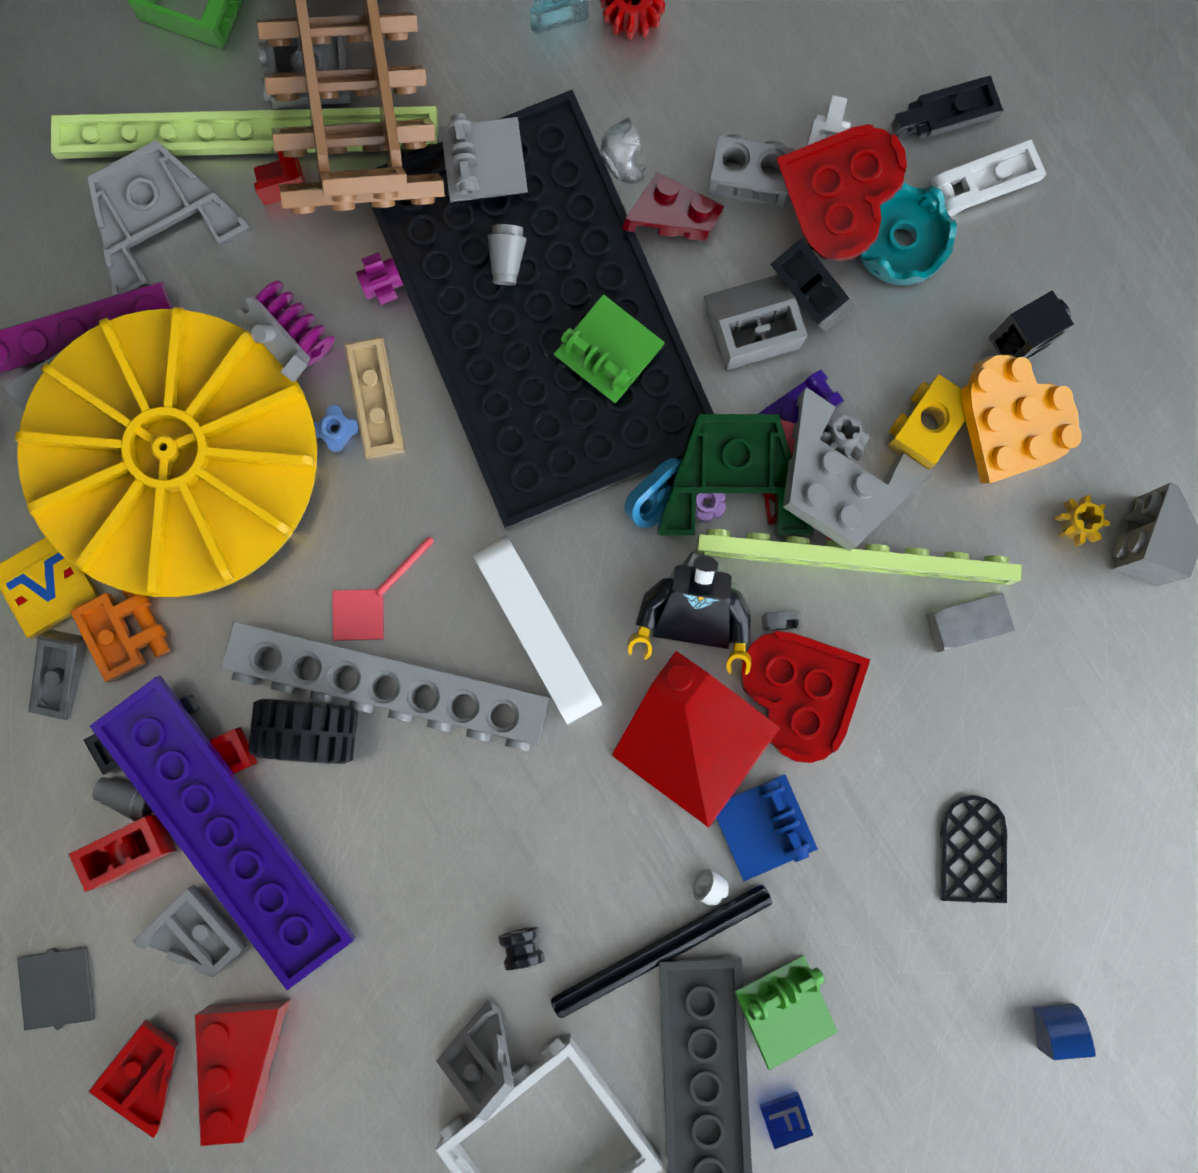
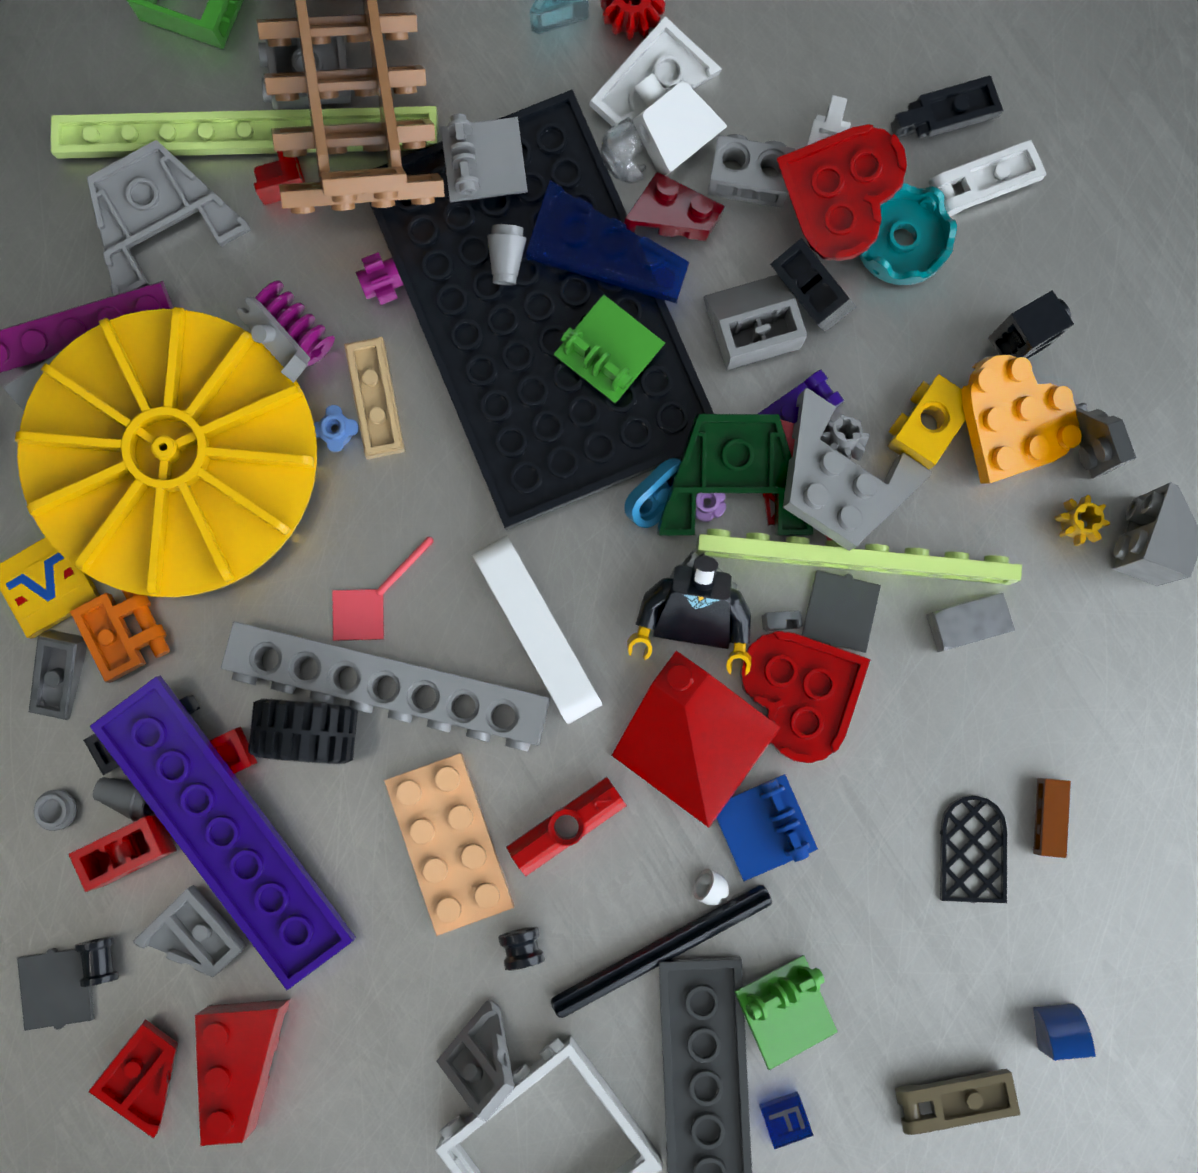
none -> light grey plate [34,790,77,831]
none -> black bush [75,937,119,987]
none -> light nougat plate [384,753,515,936]
none -> red piece [506,777,627,877]
none -> clear blue wing [526,180,689,304]
none -> white wing [589,16,722,131]
none -> white torso [633,73,727,175]
none -> dark grey piece [801,570,881,653]
none -> dark tan plate [895,1068,1021,1135]
none -> dark orange piece [1033,778,1071,858]
none -> dark grey wing [1075,403,1136,478]

